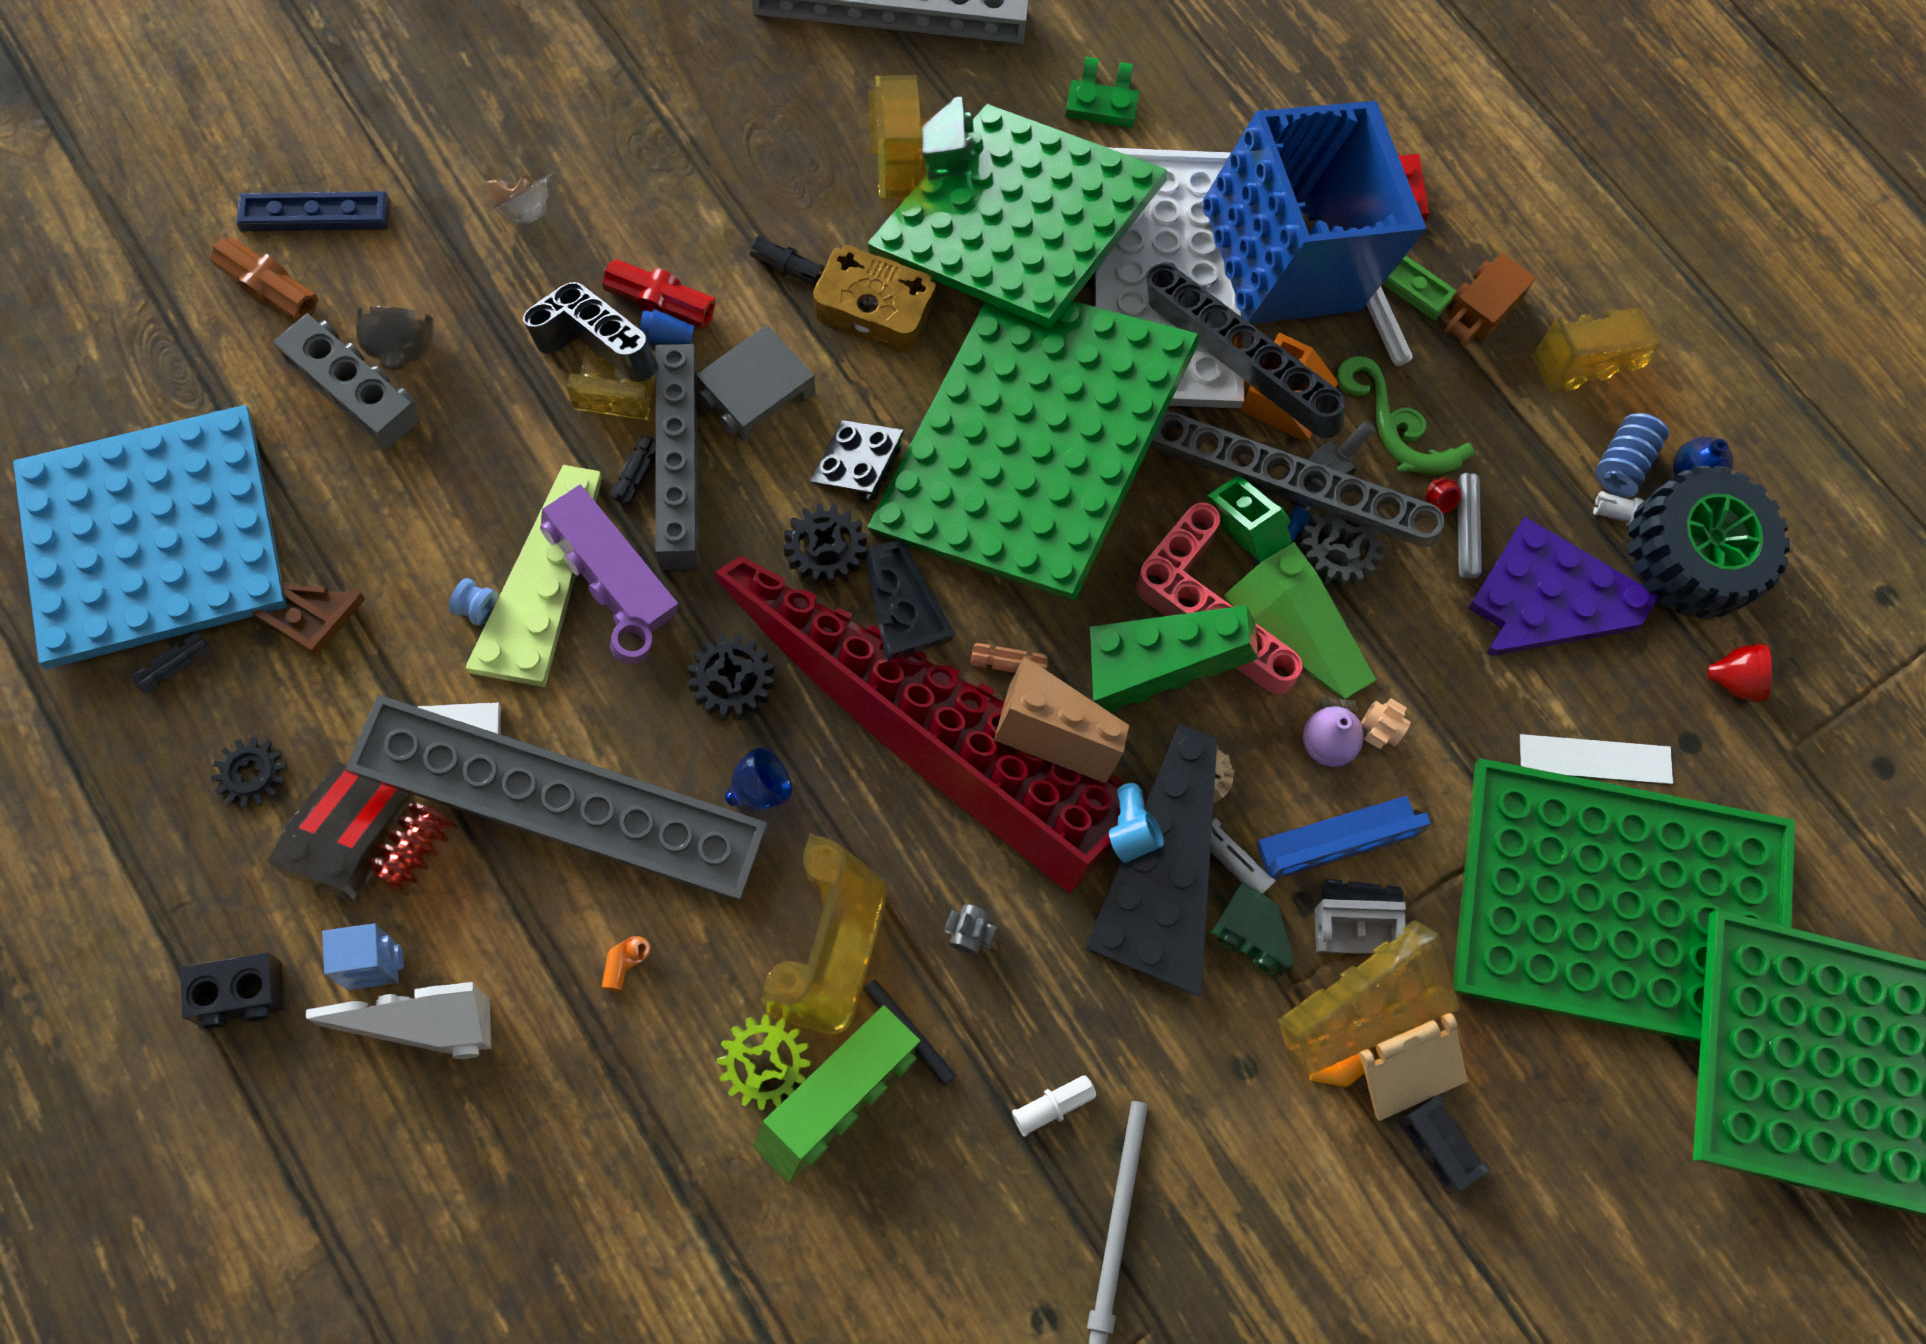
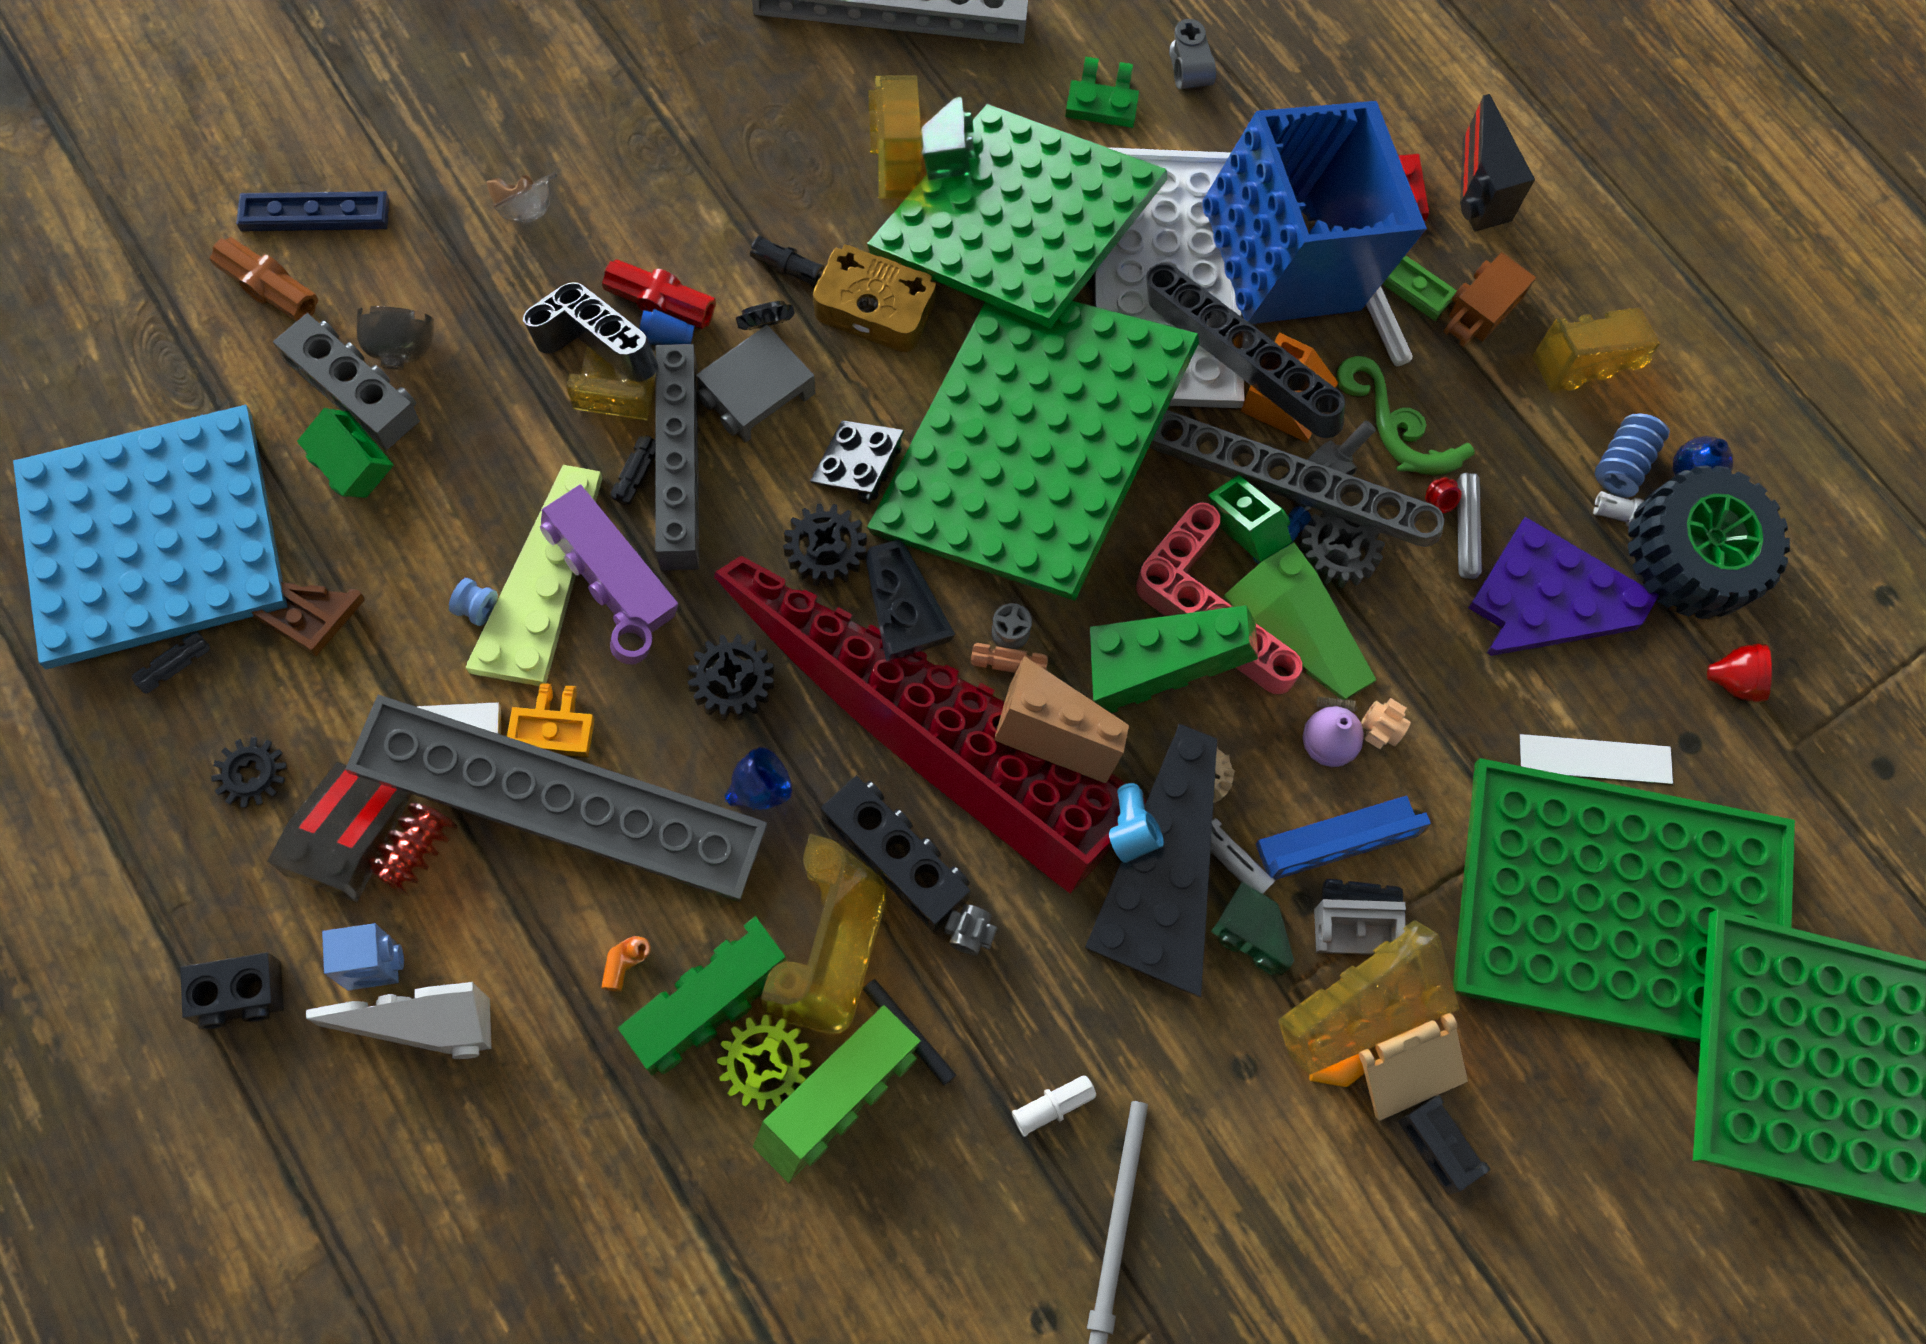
none -> green brick [297,408,394,498]
none -> light orange hinge [507,683,595,757]
none -> green wedge [618,916,789,1076]
none -> black gear [736,301,795,330]
none -> black brick [821,775,971,933]
none -> dark grey wheel [991,603,1032,650]
none -> dark grey piece [1169,19,1216,89]
none -> black slope [1460,94,1535,232]

